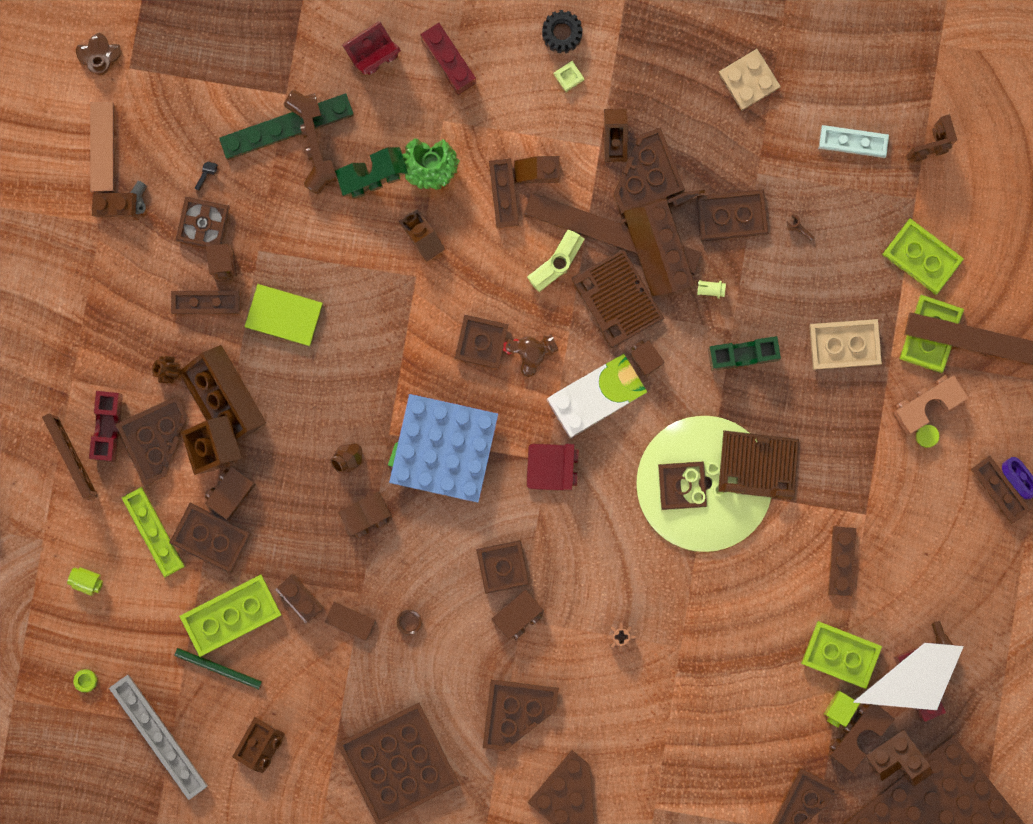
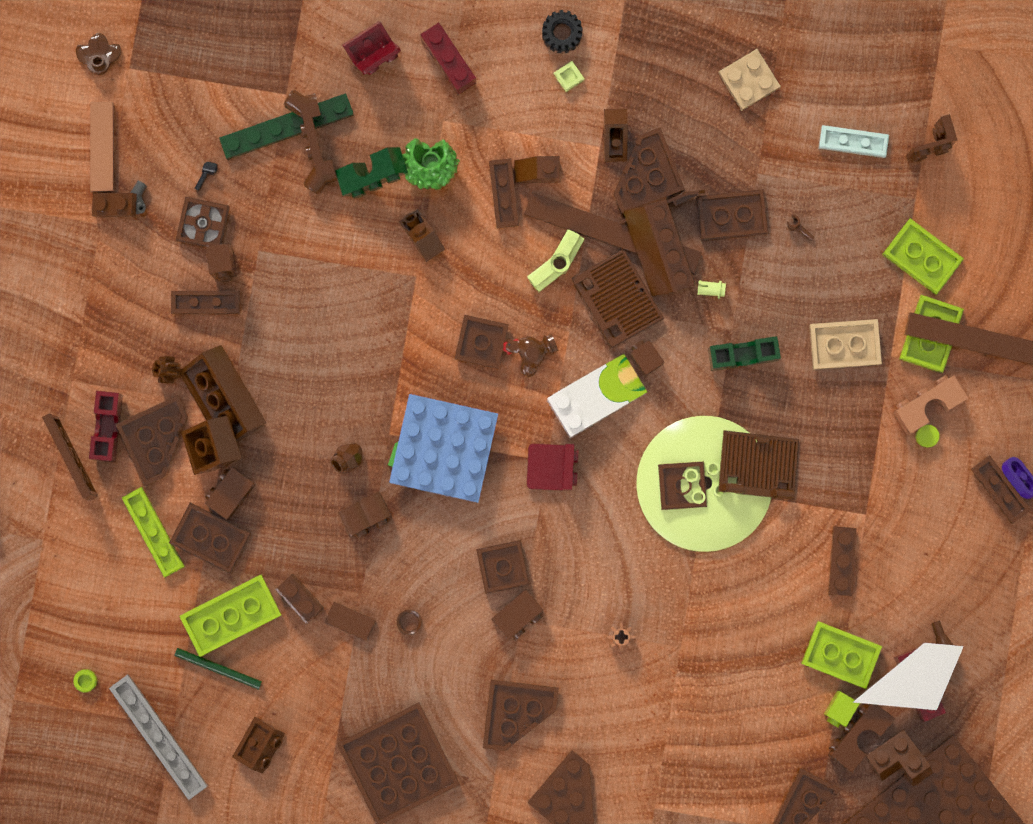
lime brick [67,567,103,596] -> none
lime tile [245,284,323,347] -> none

